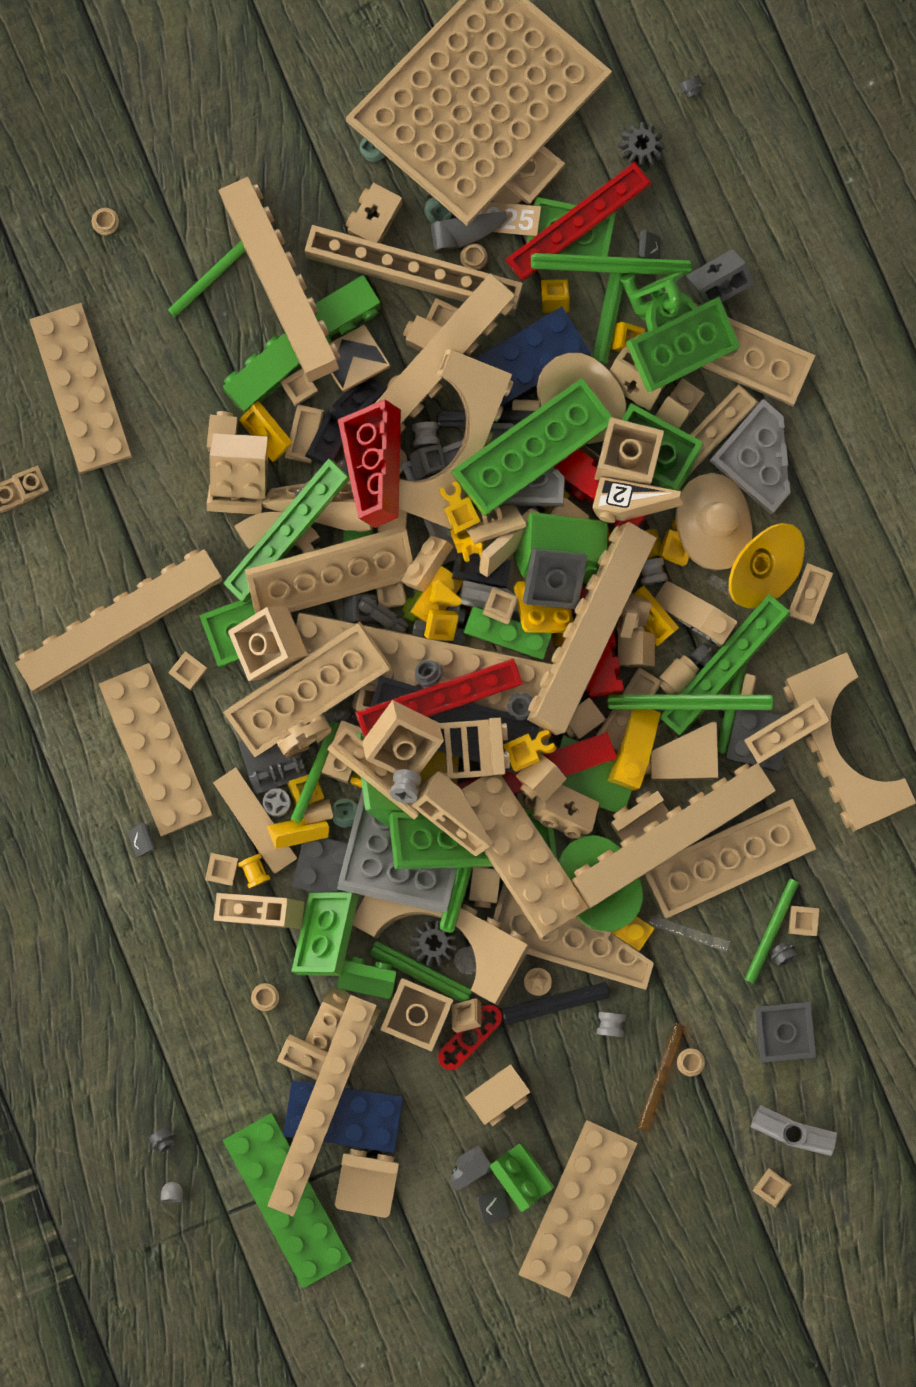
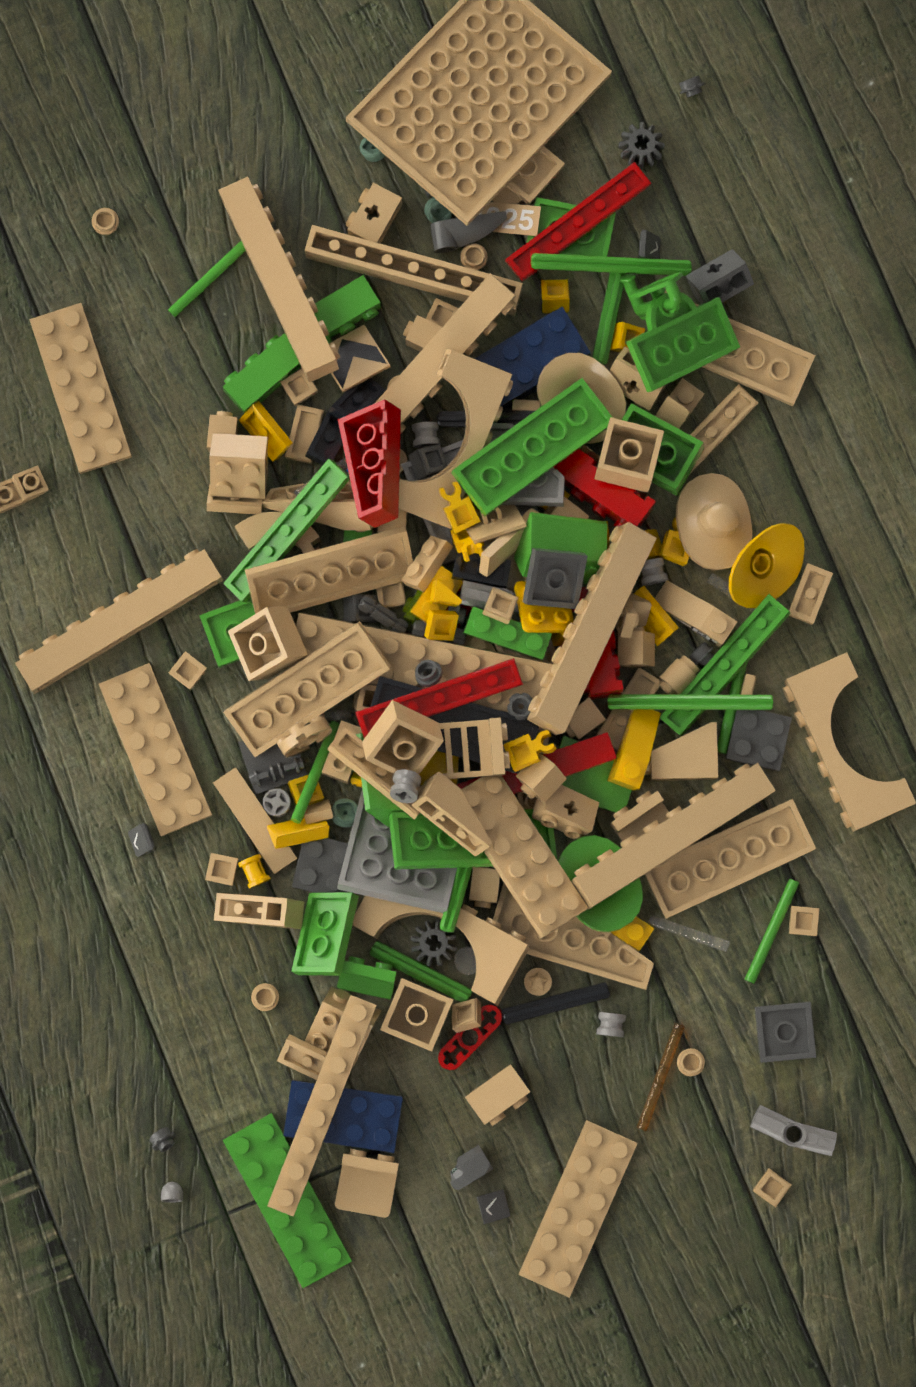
bright green bracket [489,1143,554,1212] -> none
tan slope [593,477,684,523] -> none
light grey plate [709,399,791,514] -> none
tan plate [744,697,830,764] -> none
dark grey plate [771,942,798,967] -> none

